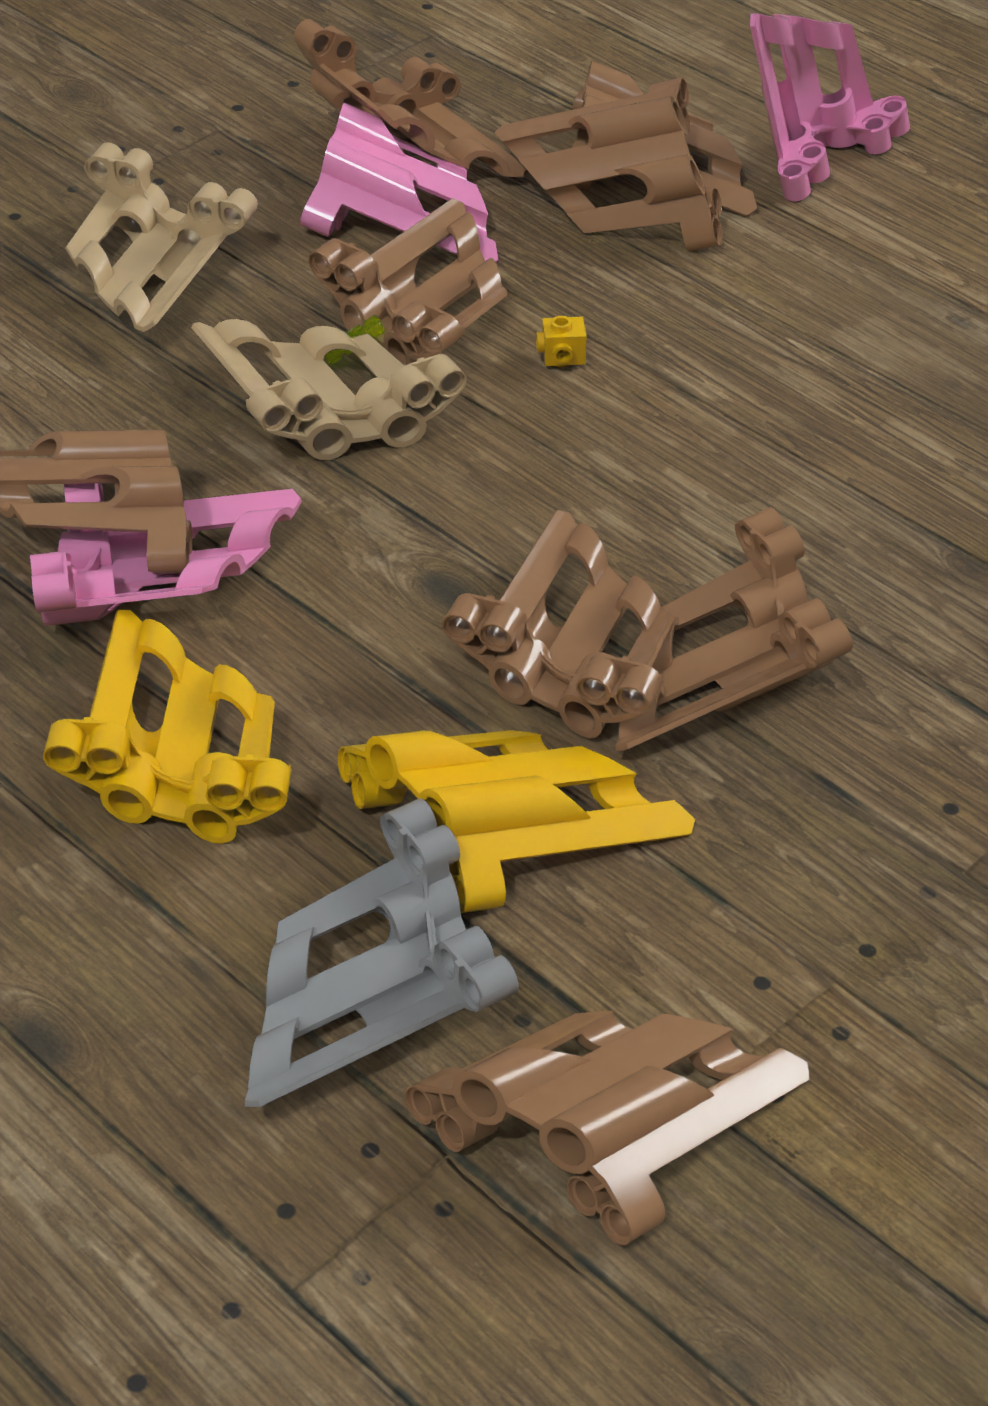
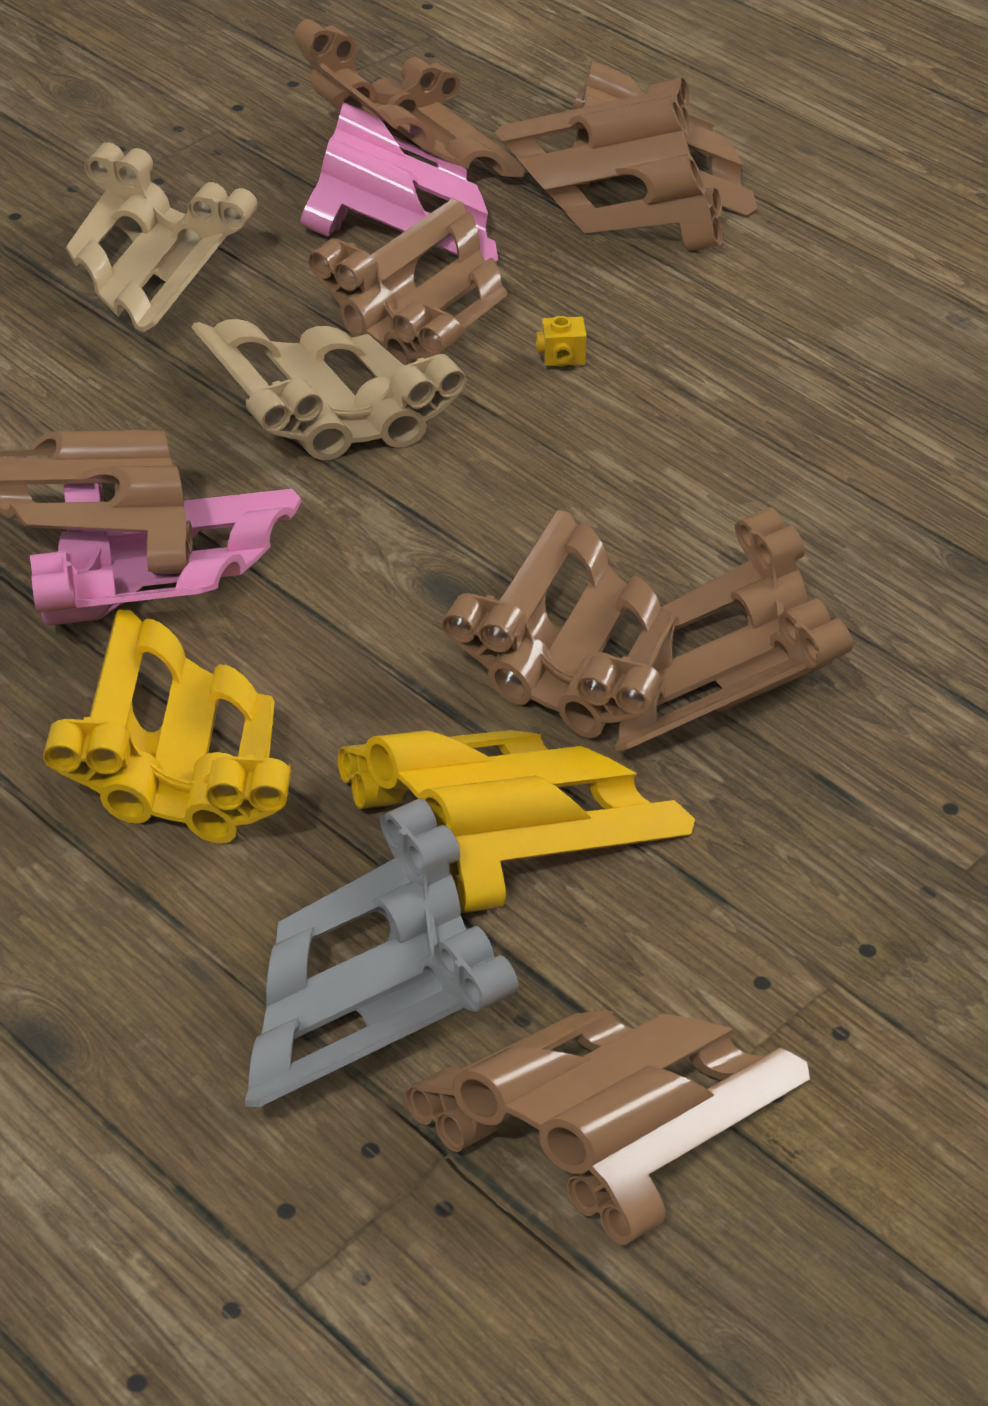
clear neon green axle [324,315,385,364] -> none
bright pink panel [750,13,910,202] -> none

